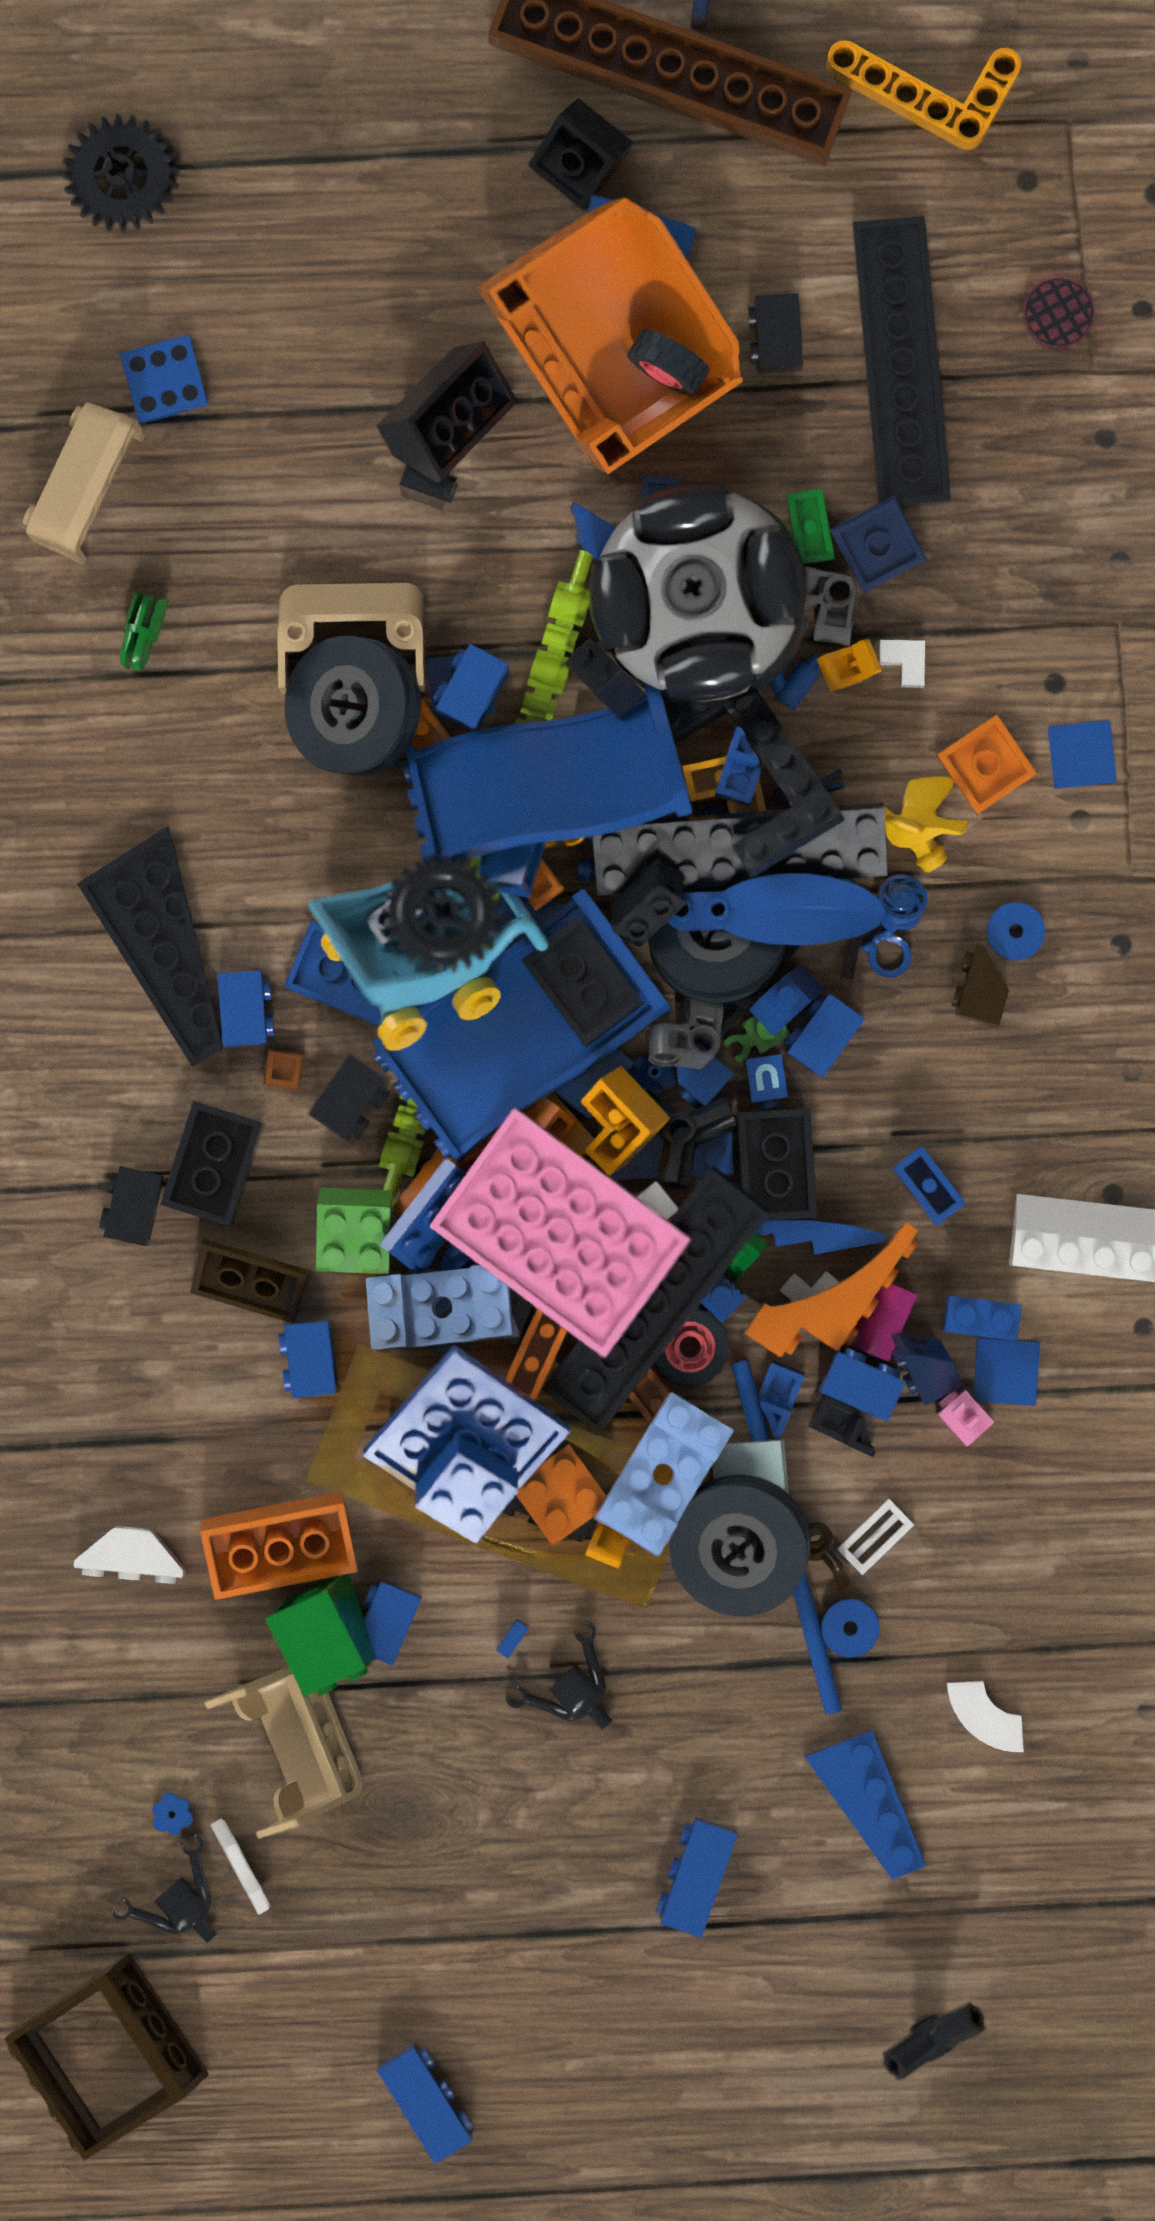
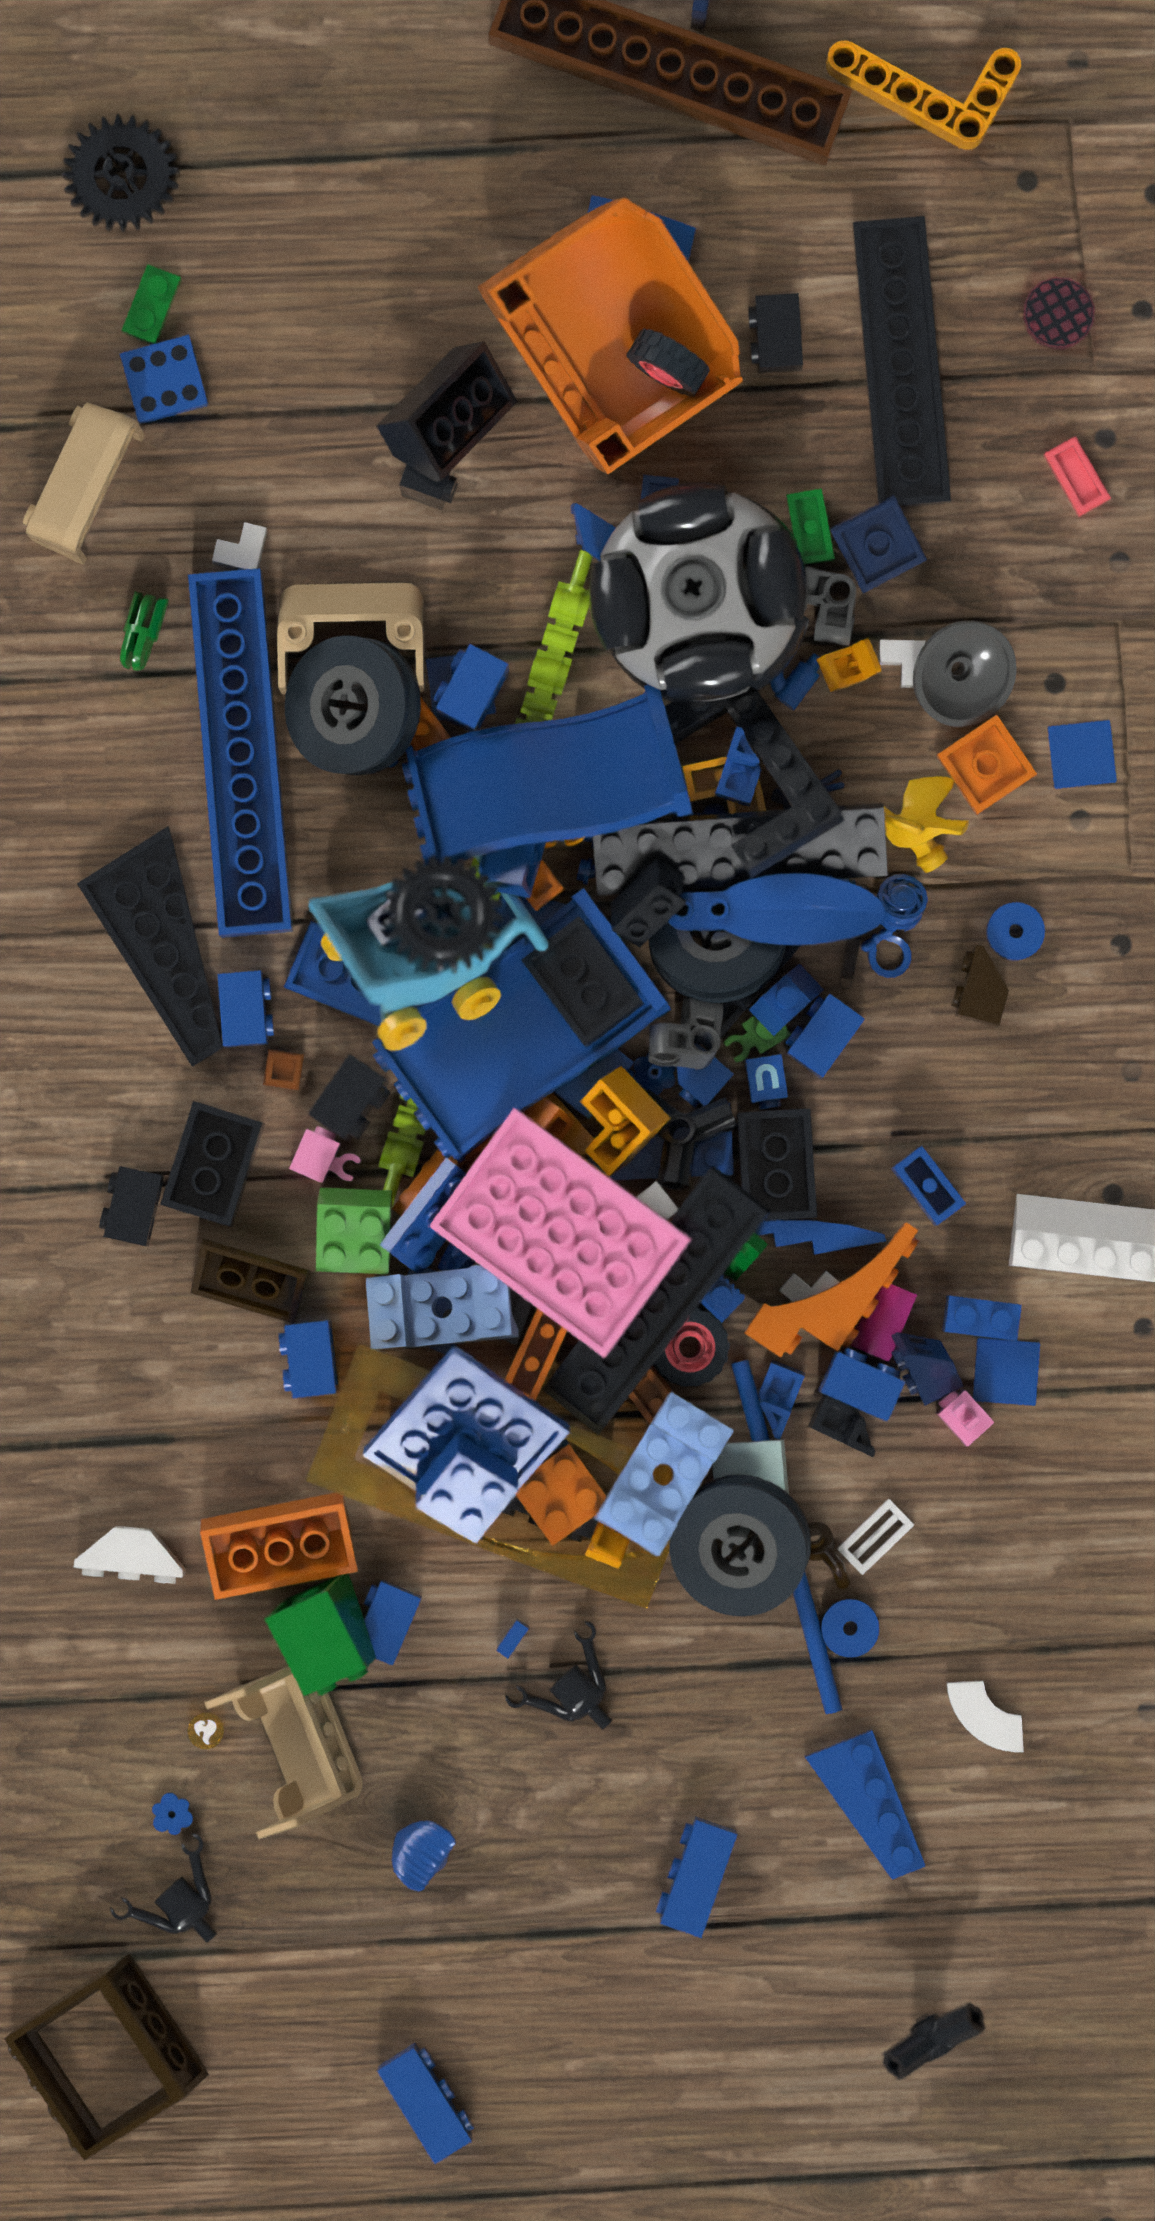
white tile [210,1819,270,1915] -> none
black slope [528,98,634,210] -> none
black brick [564,638,645,719] -> none
none -> green plate [121,264,182,344]
none -> clear yellow tile [187,1712,225,1749]
none -> blue brick [188,568,294,938]
none -> white piece [212,522,267,570]
none -> bright pink brick [289,1126,361,1184]
none -> blue hair [392,1820,456,1891]
none -> dark grey dish [913,620,1017,727]
none -> coral tile [1043,436,1111,517]

